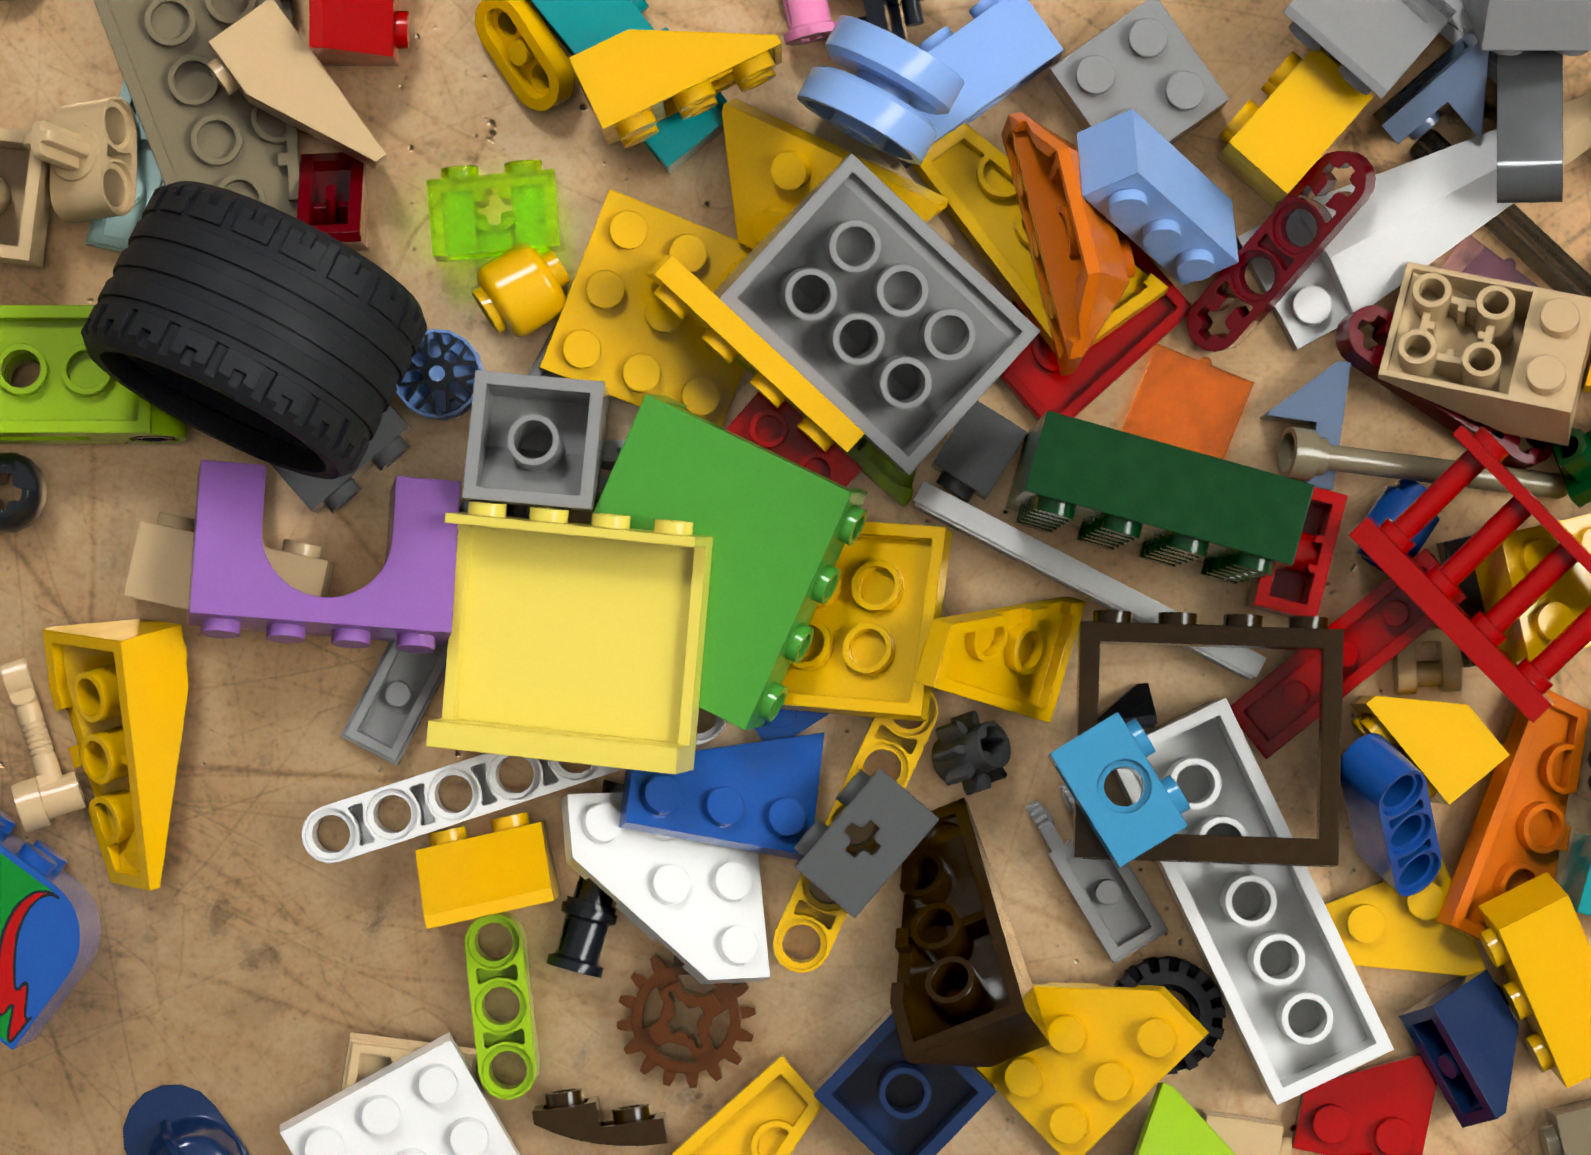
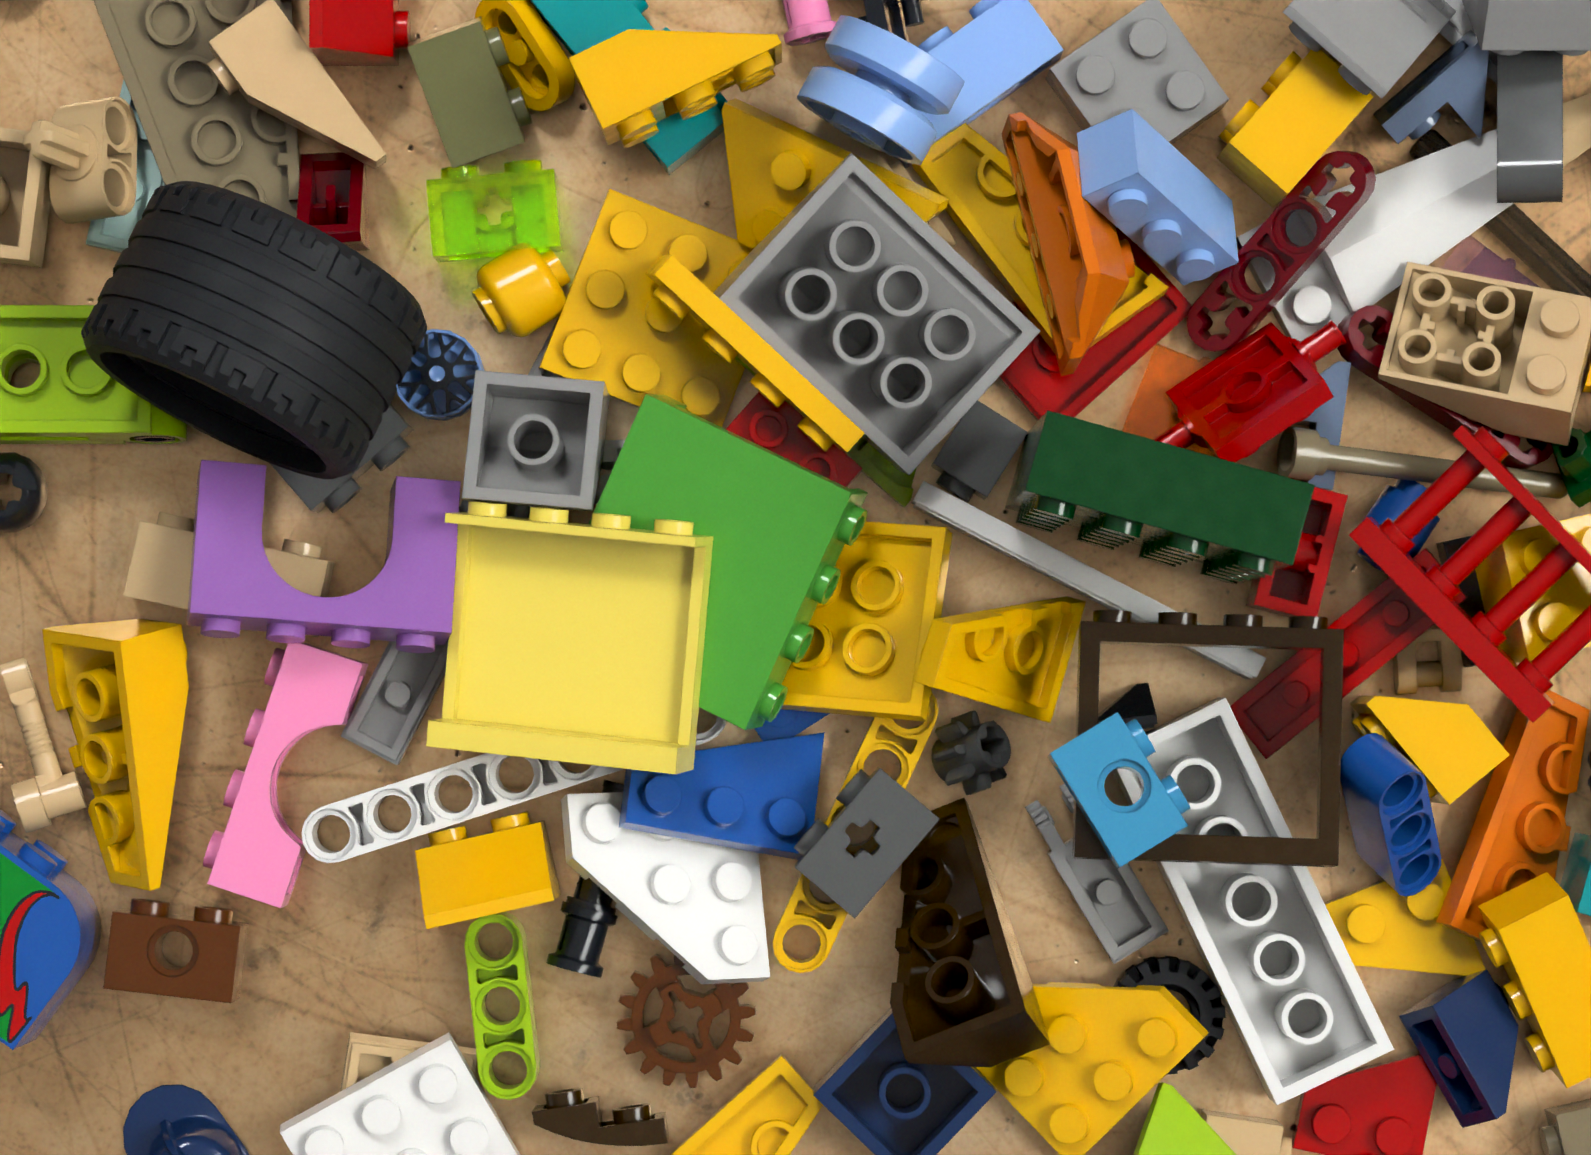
none -> reddish brown brick [103,898,248,1003]
none -> bright pink arch [203,642,369,908]
none -> olive brick [407,16,532,169]
none -> red plate [1153,320,1346,463]

